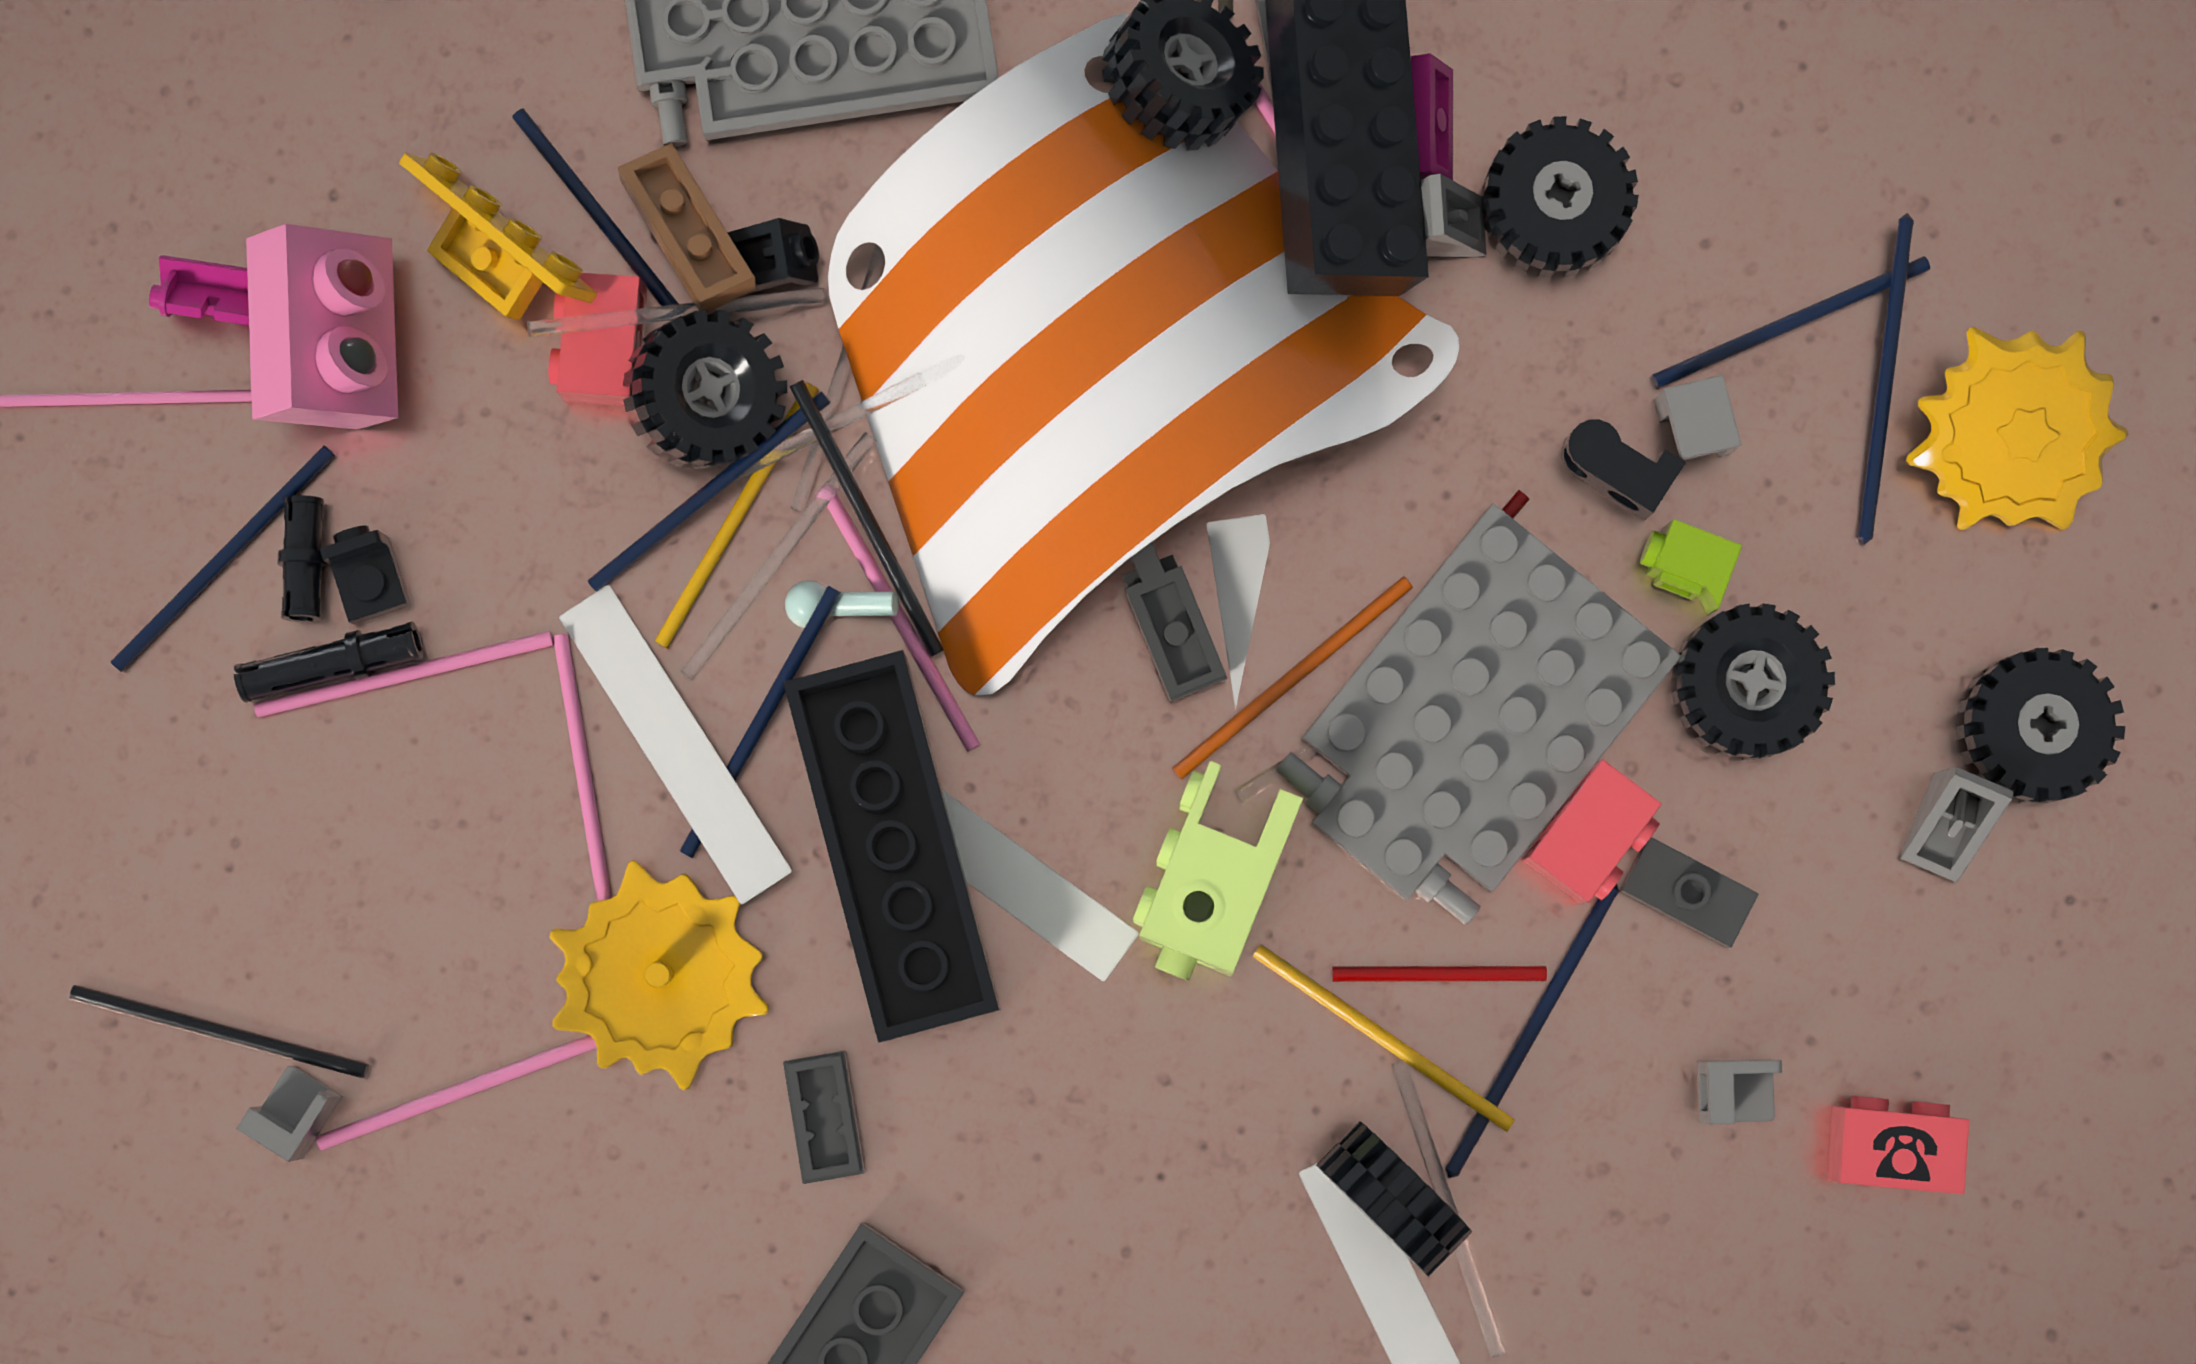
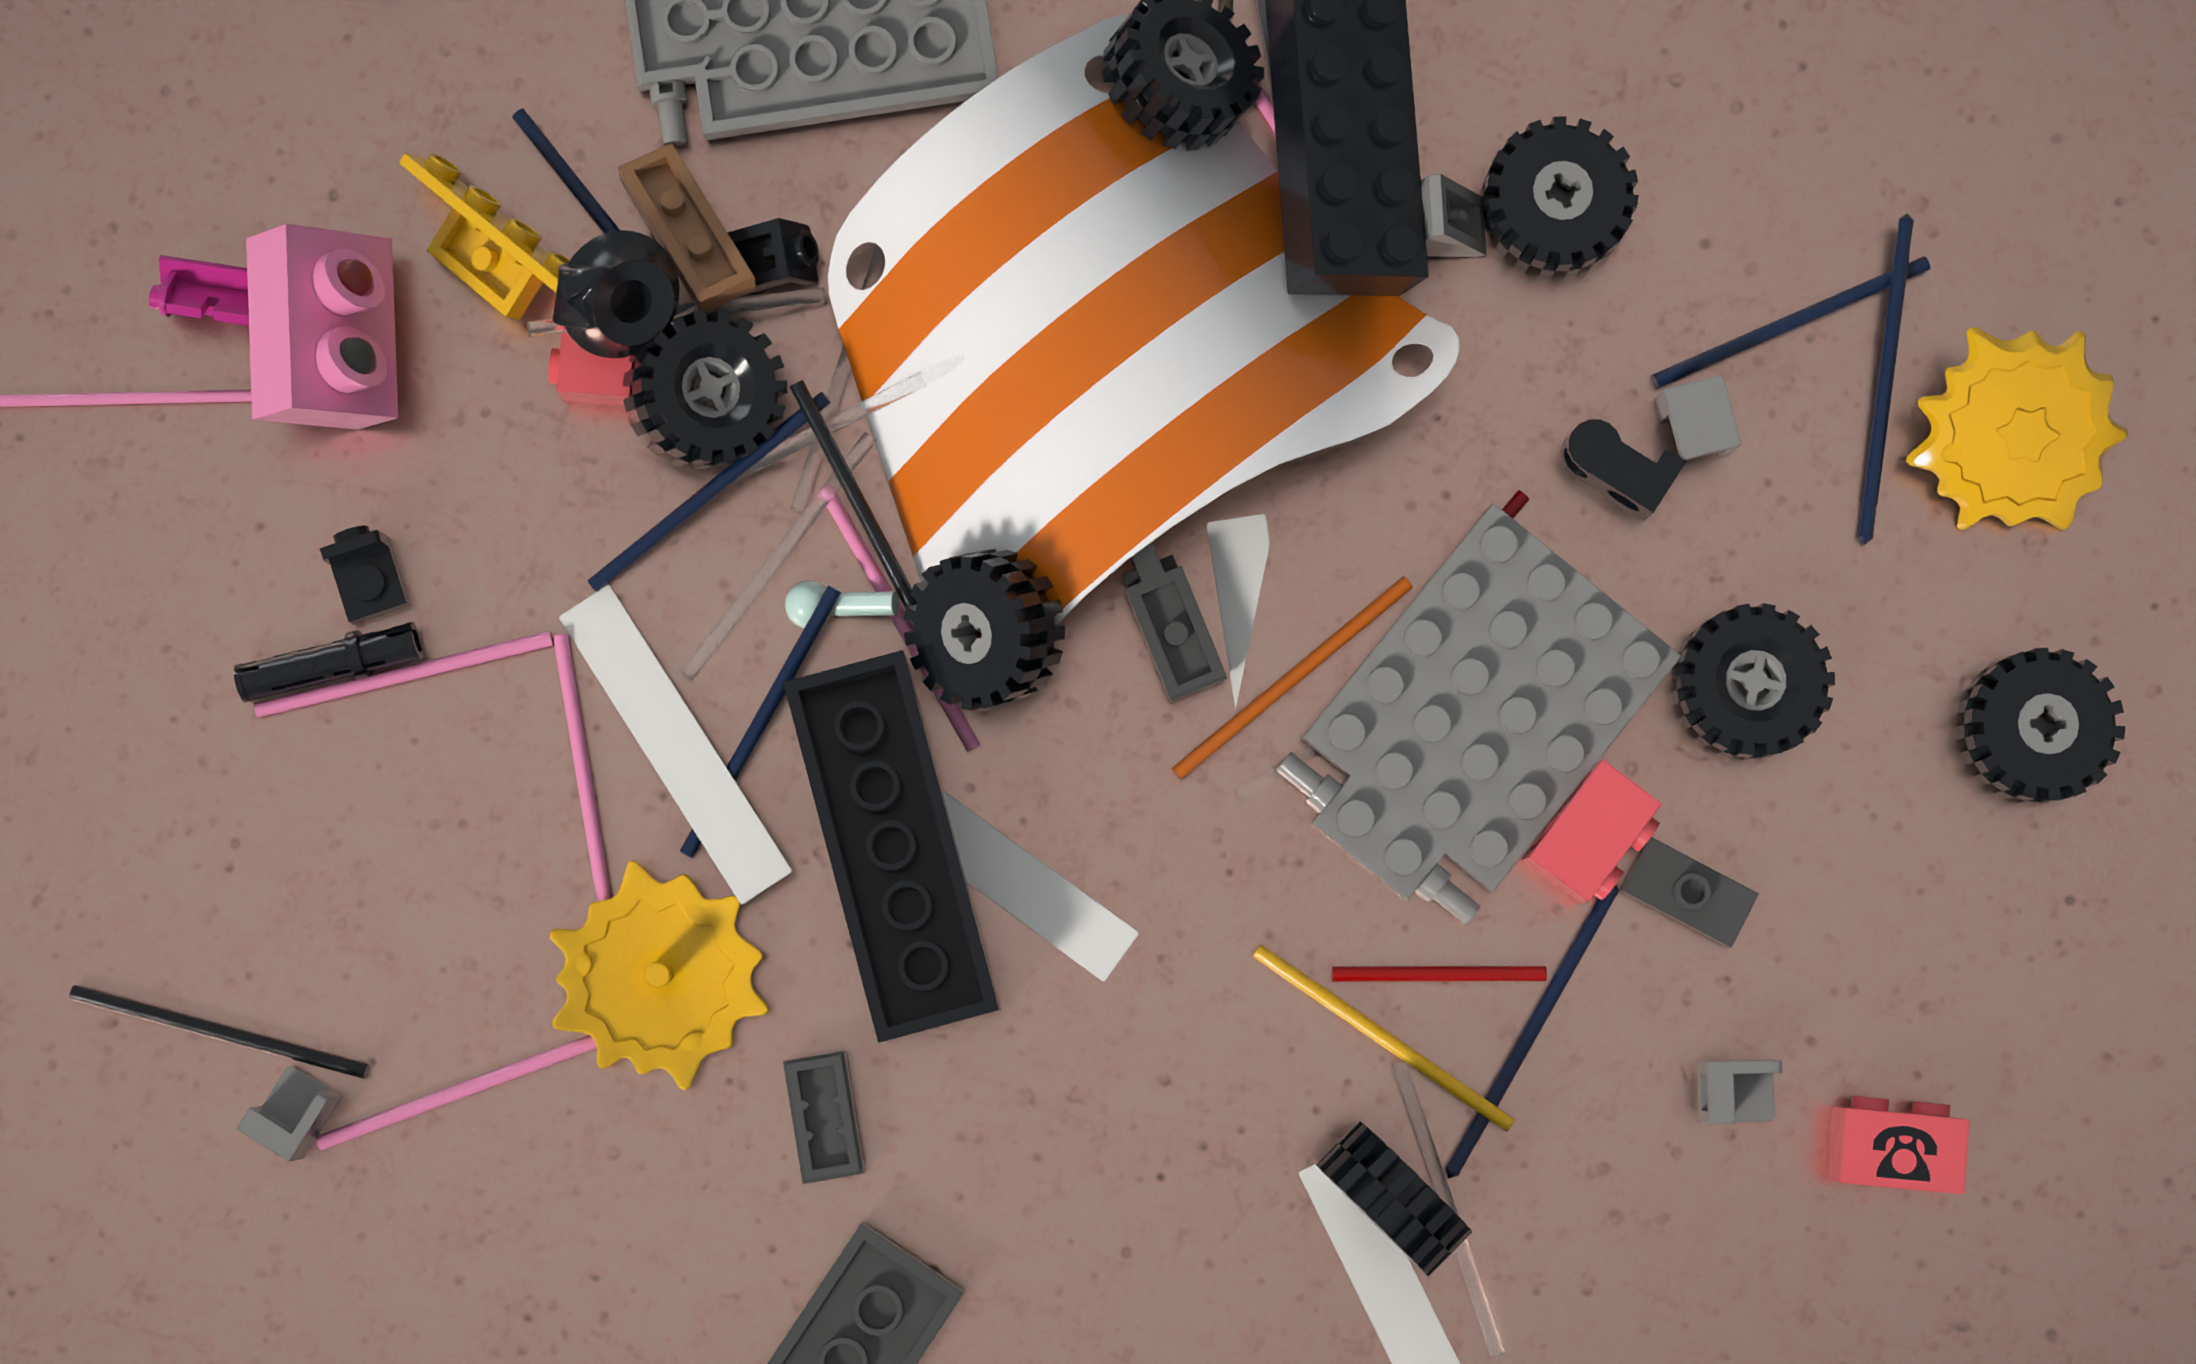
dark blue axle [110,445,335,672] -> none
black pin [277,495,327,622] -> none
yellow axle [654,382,819,648] -> none
yellowish green torso [1133,761,1303,981] -> none
dark pink hinge [1411,53,1453,180] -> none
lime window [1640,519,1743,616] -> none
light grey slope [1900,767,2013,883] -> none
none -> black piece [552,230,680,358]
none -> black wheel [904,549,1065,710]

